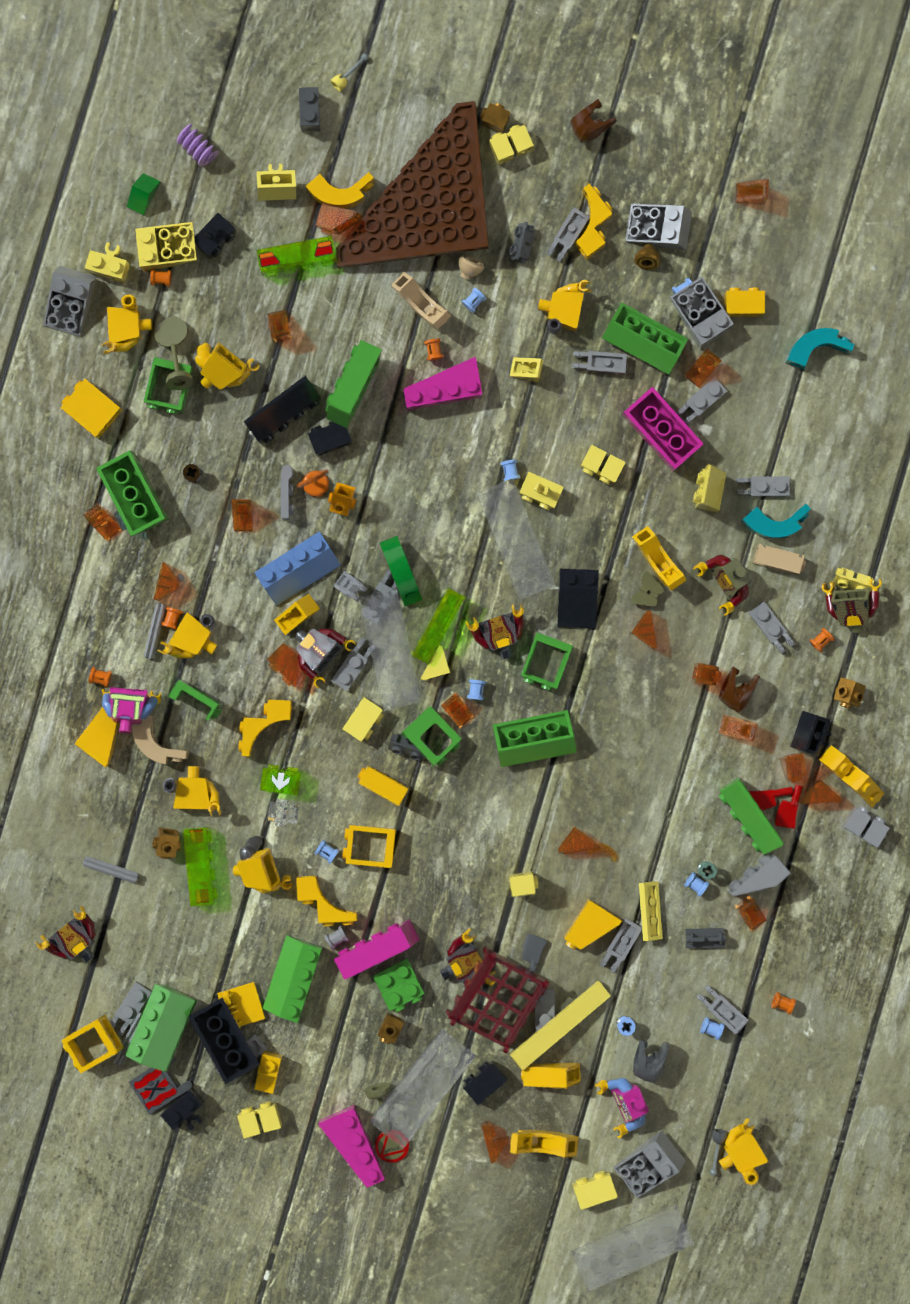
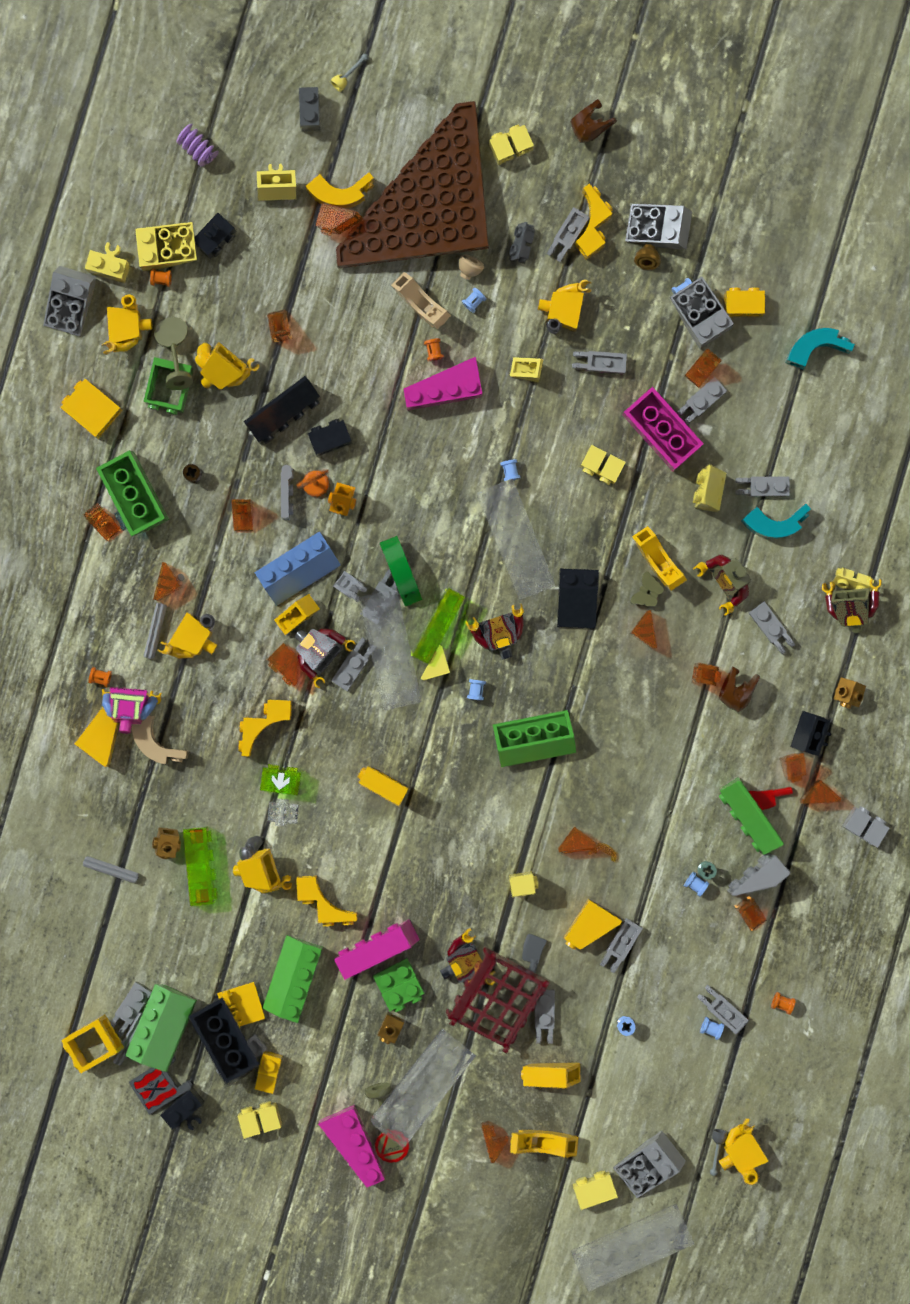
torso [35,906,96,963] -> none
green slope [127,173,161,216] -> none
orange bush [161,607,183,629] -> none
yellow torso [163,766,221,816] -> none
bright green window [168,680,223,721] -> none
clear neon green brick [256,236,337,278] -> none
light blue bush [314,840,339,864] -> none
light grey bush [324,926,349,950] -> none
bright green brick [325,340,382,428] -> none
yellow window [342,824,396,868] -> none
light yellow brick [343,697,384,742] -> none
dark grey hinge [388,733,429,761] -> none
bright green window [401,706,462,767] -> none
clear orange slope [441,693,474,728] -> none
black brick [463,1060,507,1105] -> none
pearl gold brick [480,103,511,134] -> none
light yellow tile [510,981,611,1071] -> none
light yellow brick [519,472,564,511] -> none
bright green window [521,633,573,691] -> none
torso [594,1078,649,1138] -> none
bright green slope [602,302,688,374] -> none
dark grey helmet [633,1040,669,1084] -> none
light yellow plate [639,881,663,941] -> none
dark grey hinge [685,928,726,948] -> none
clear orange slope [719,715,758,742] -> none
clear orange slope [735,179,769,205] -> none
tan window [753,544,806,575] -> none
red piece [774,784,803,829] -> none
orange bush [809,628,835,653] -> none
yellow arch [818,745,885,808] -> none

